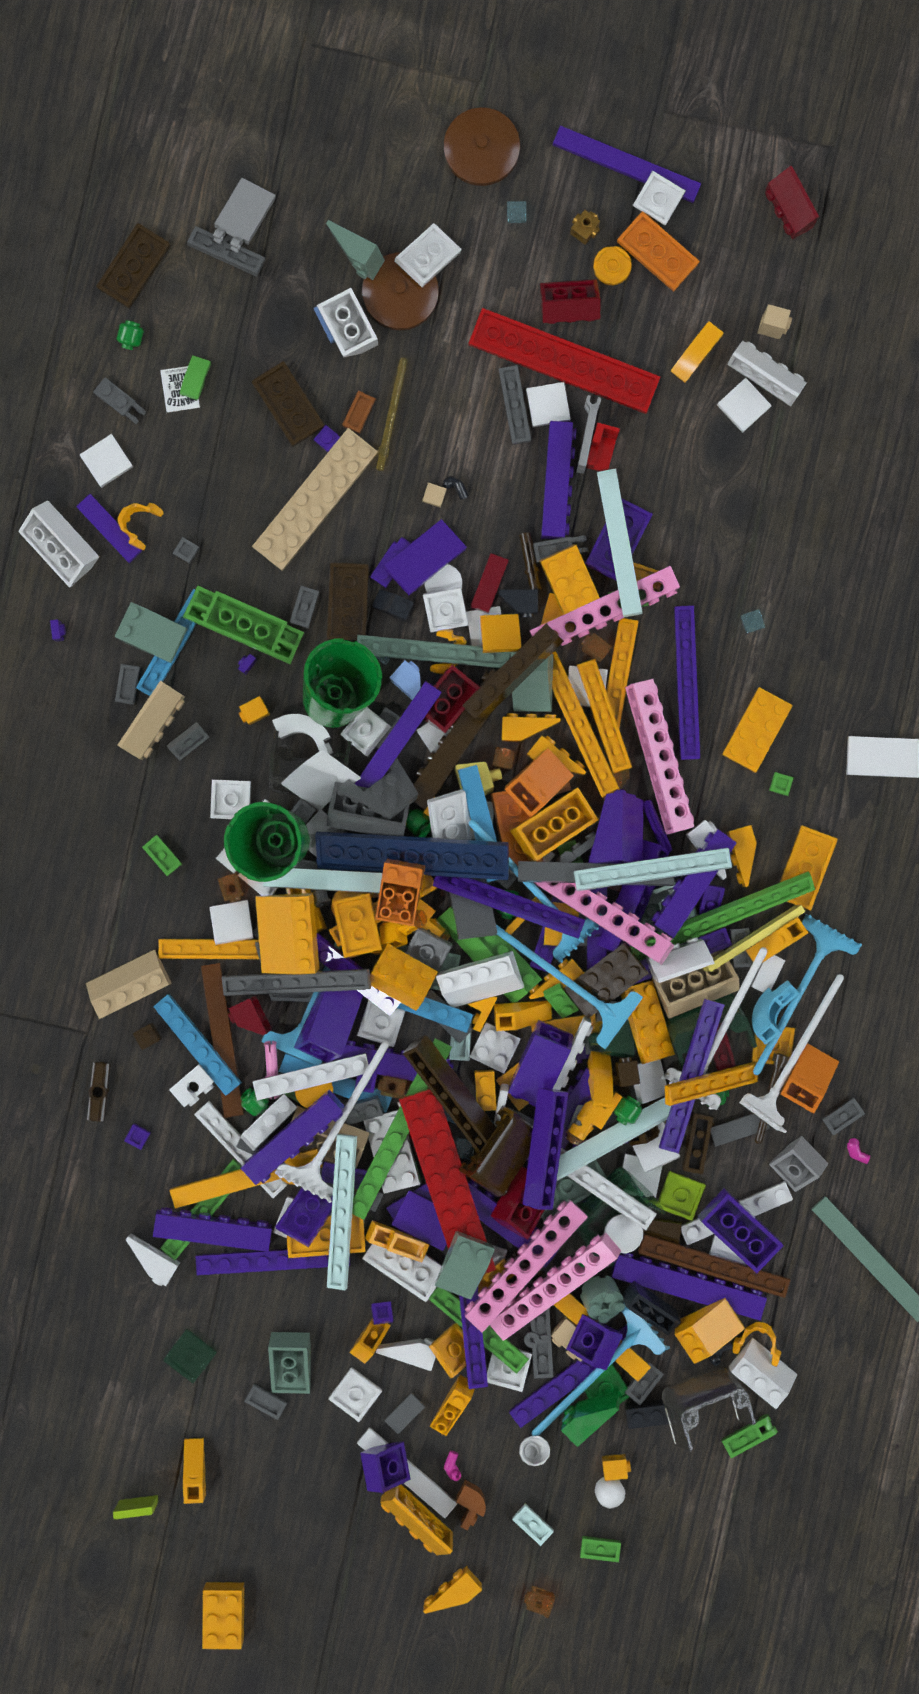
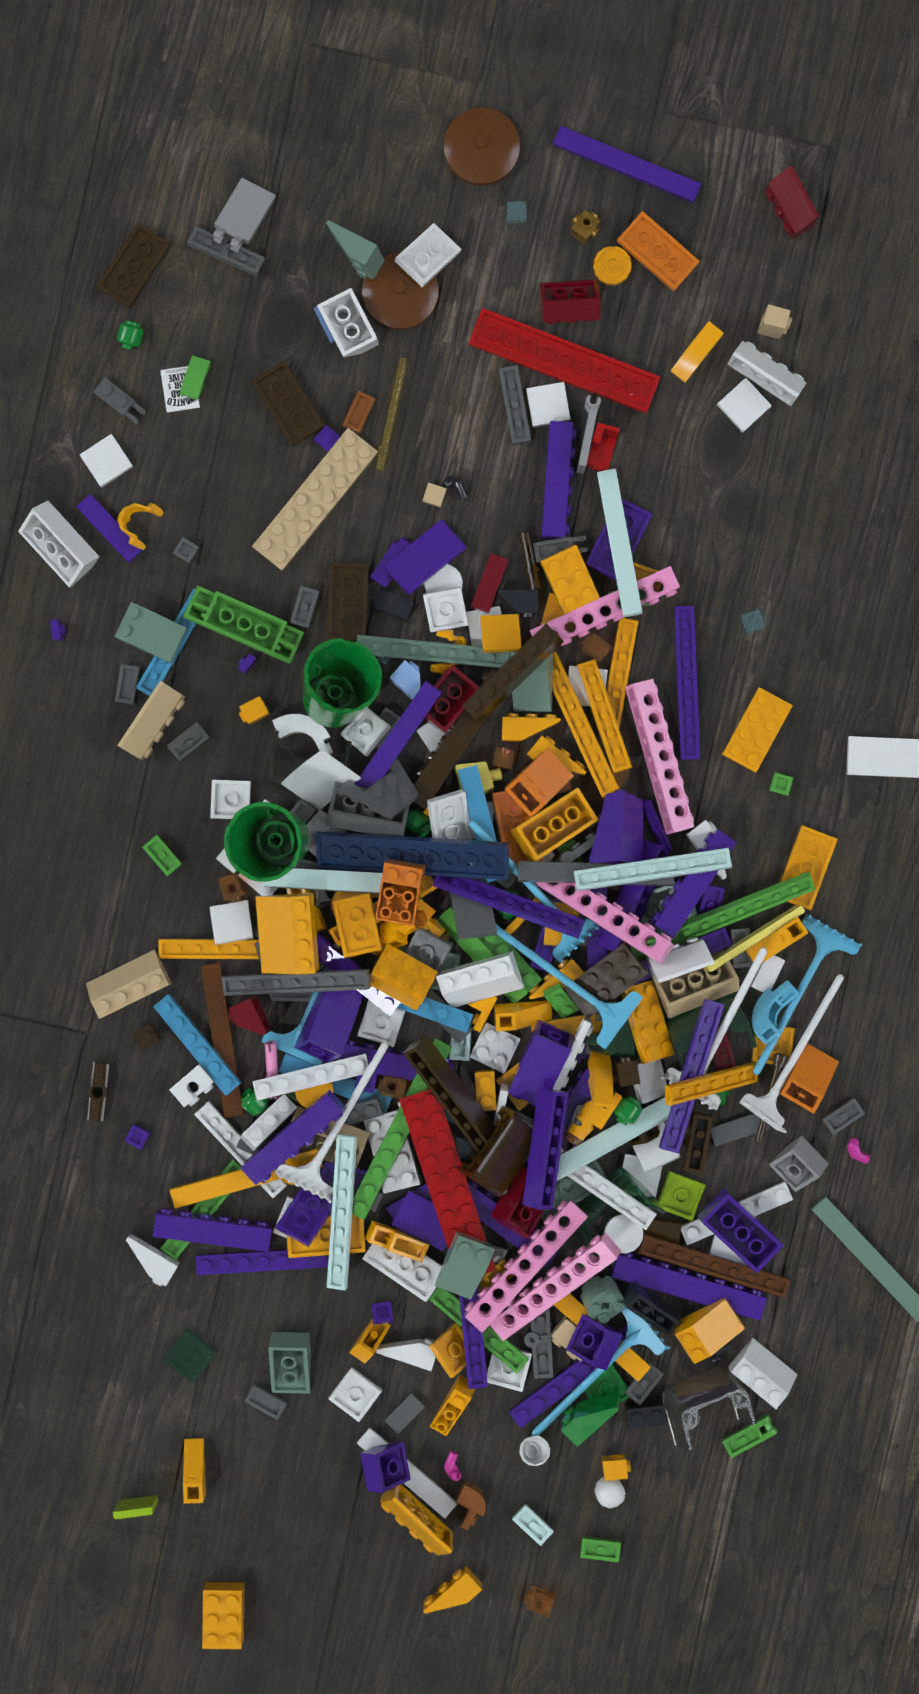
white tile [633,171,685,226] -> none
light orange slope [727,825,757,887] -> none
light orange helmet [733,1322,781,1367] -> none

